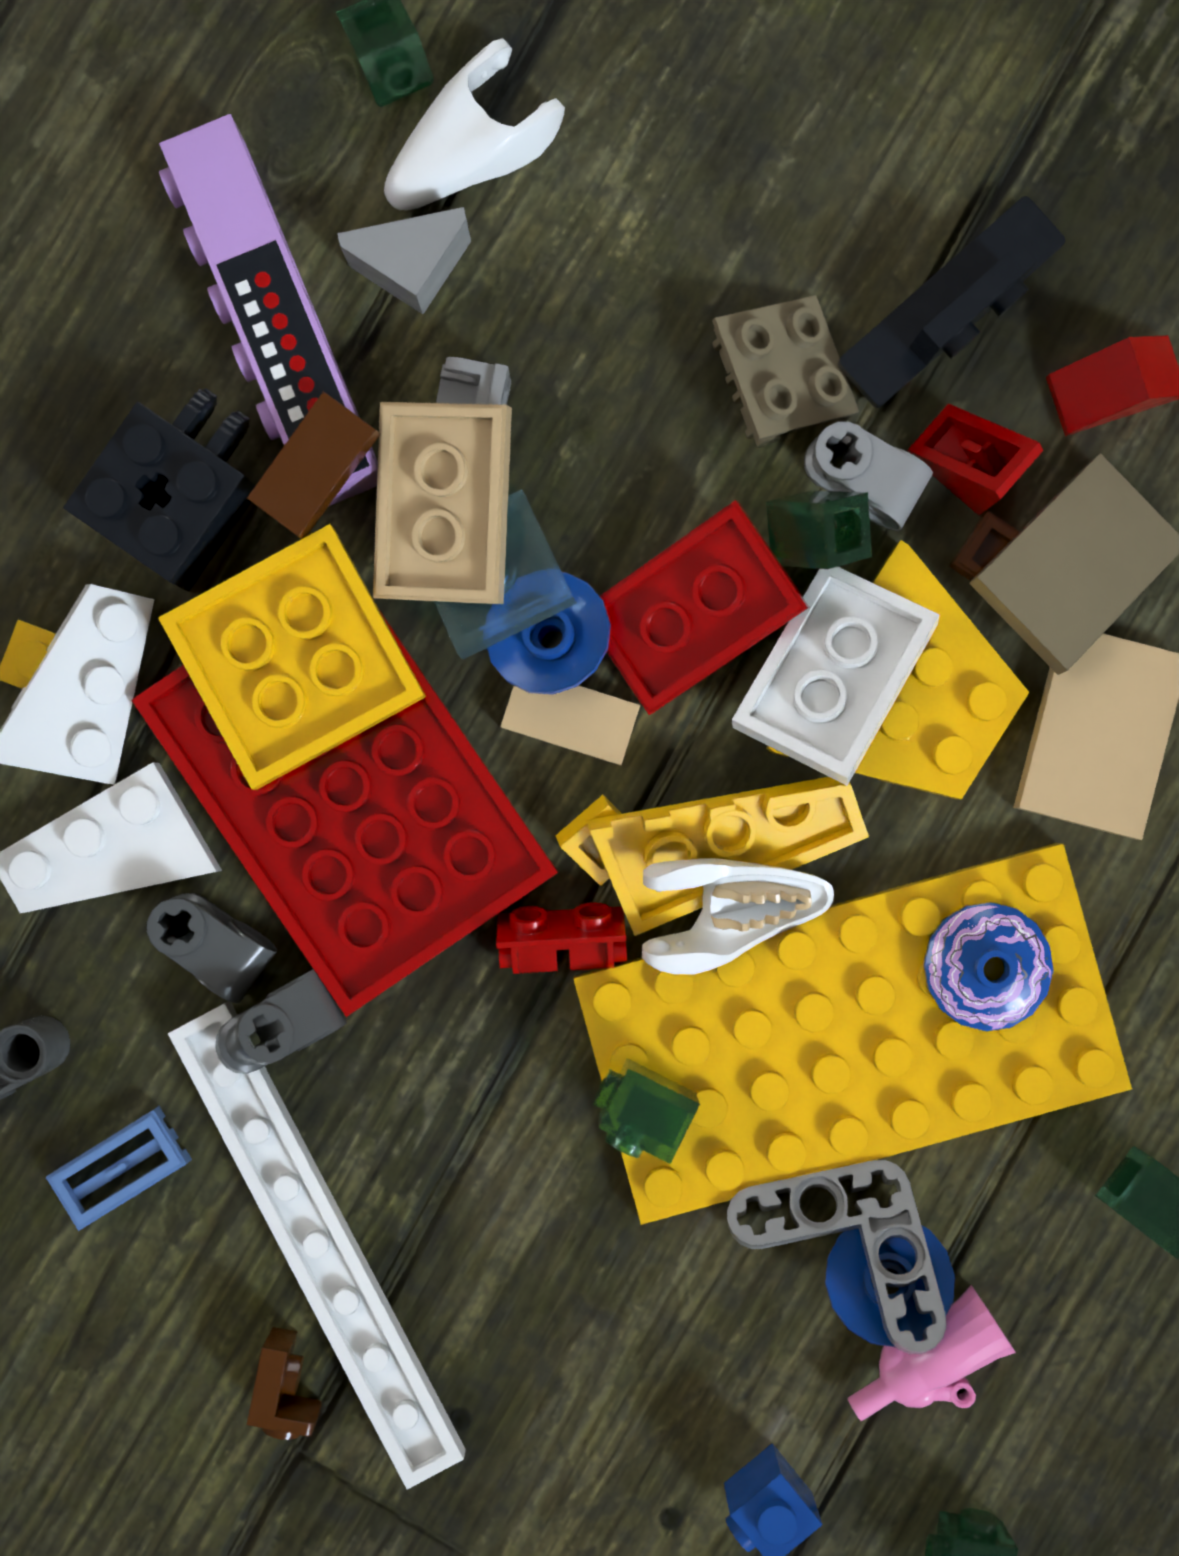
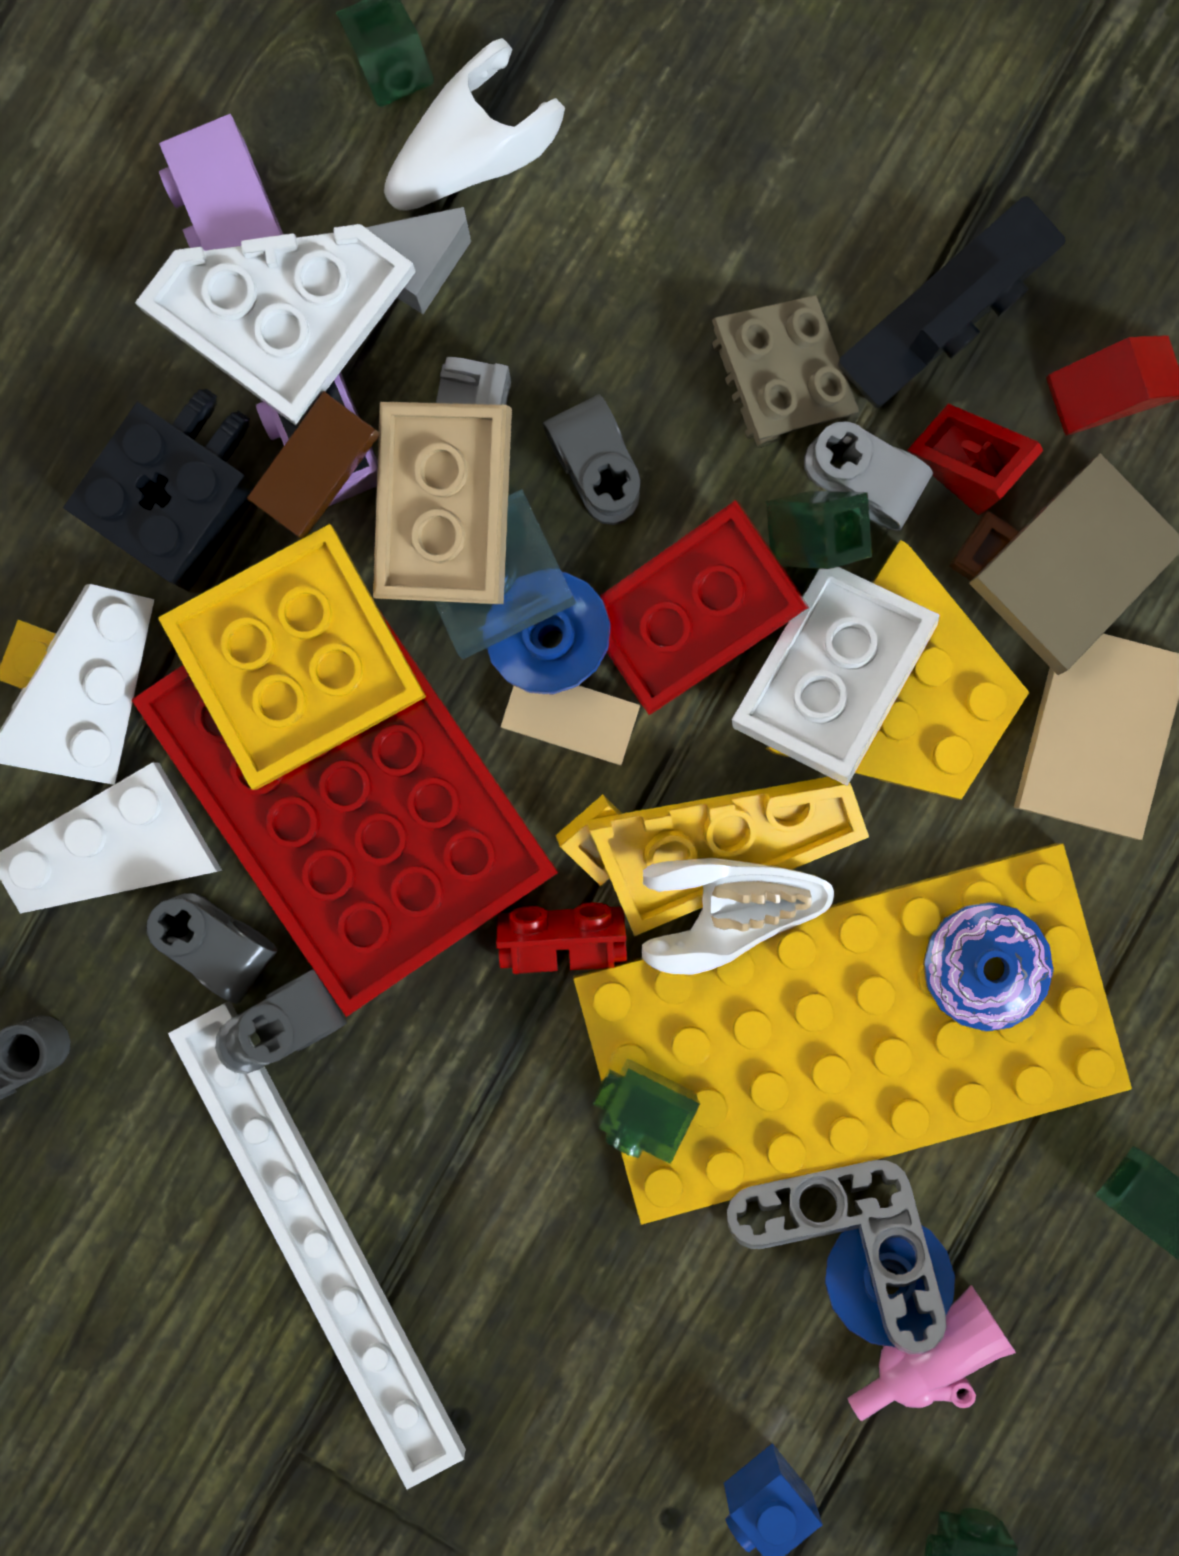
medium blue tile [46,1106,192,1231] -> none
reddish brown bracket [247,1327,322,1440] -> none
none -> white plate [135,224,416,427]
none -> dark grey piece [542,394,641,525]

